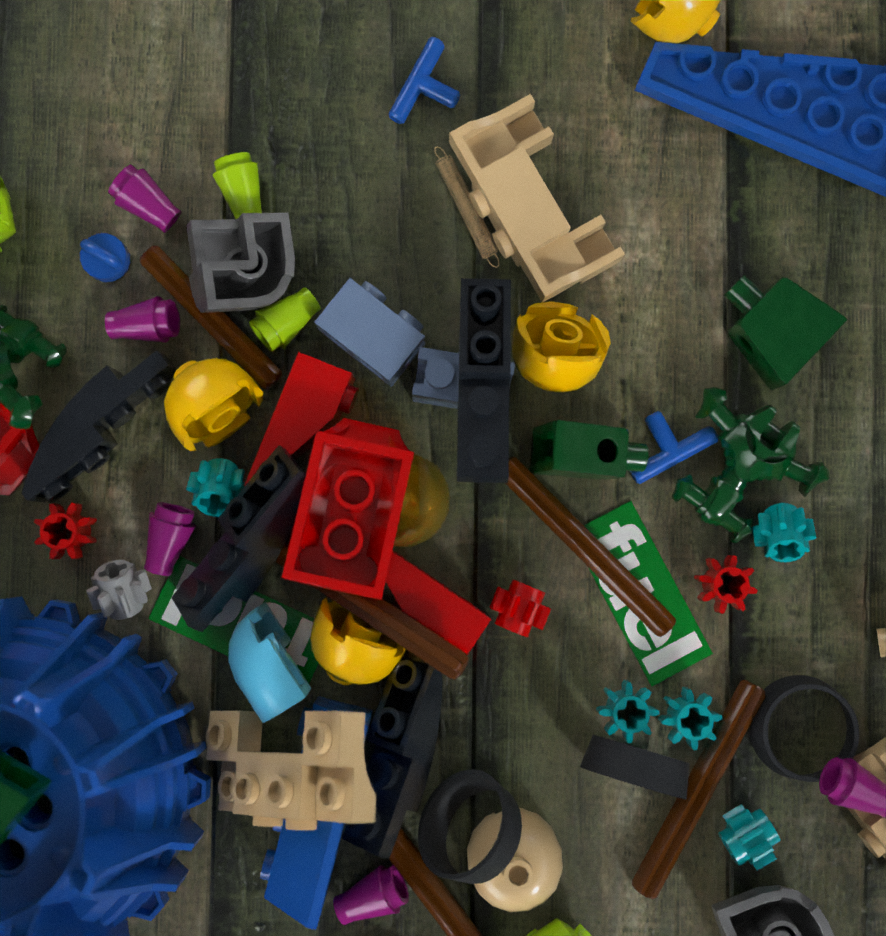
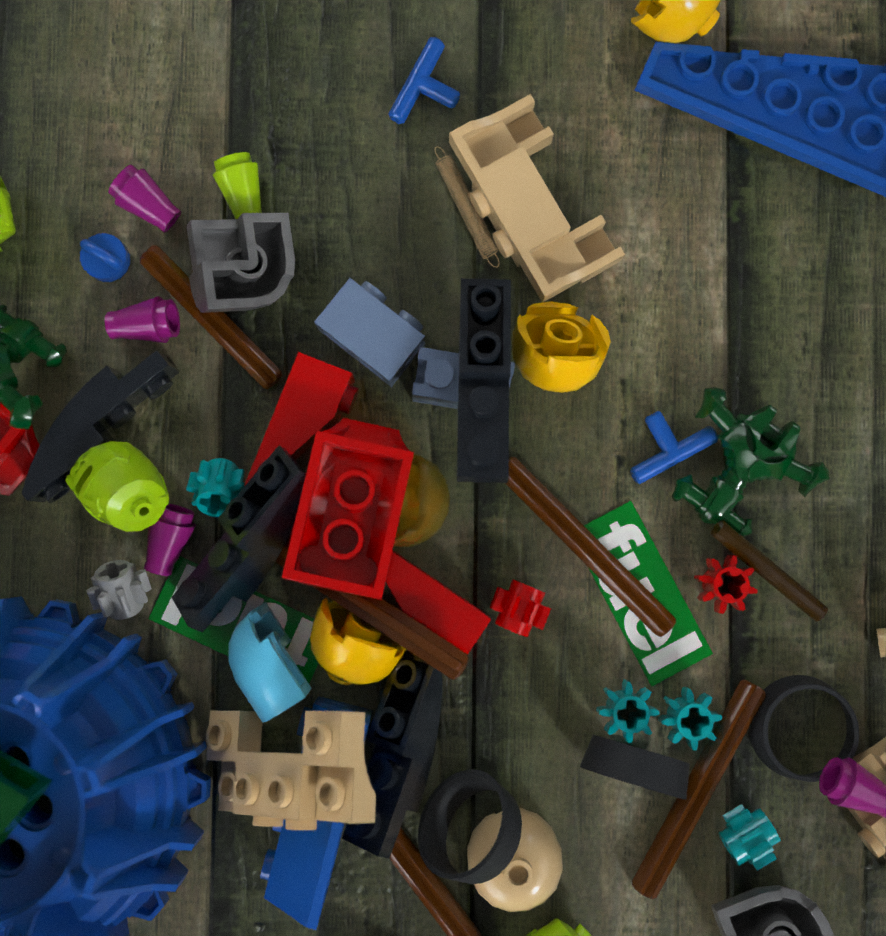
red gear [34,503,97,560] -> none
yellow cylinder [164,358,264,451] -> none
lime cone [249,287,321,352] -> none
magenta cone [333,865,409,925] -> none
dark green torso [529,420,648,480] -> none
dark green torso [724,275,848,391] -> none
teal gear [752,503,816,562] -> none
none -> lime helmet [65,441,169,532]
none -> dark brown bar [710,520,828,621]

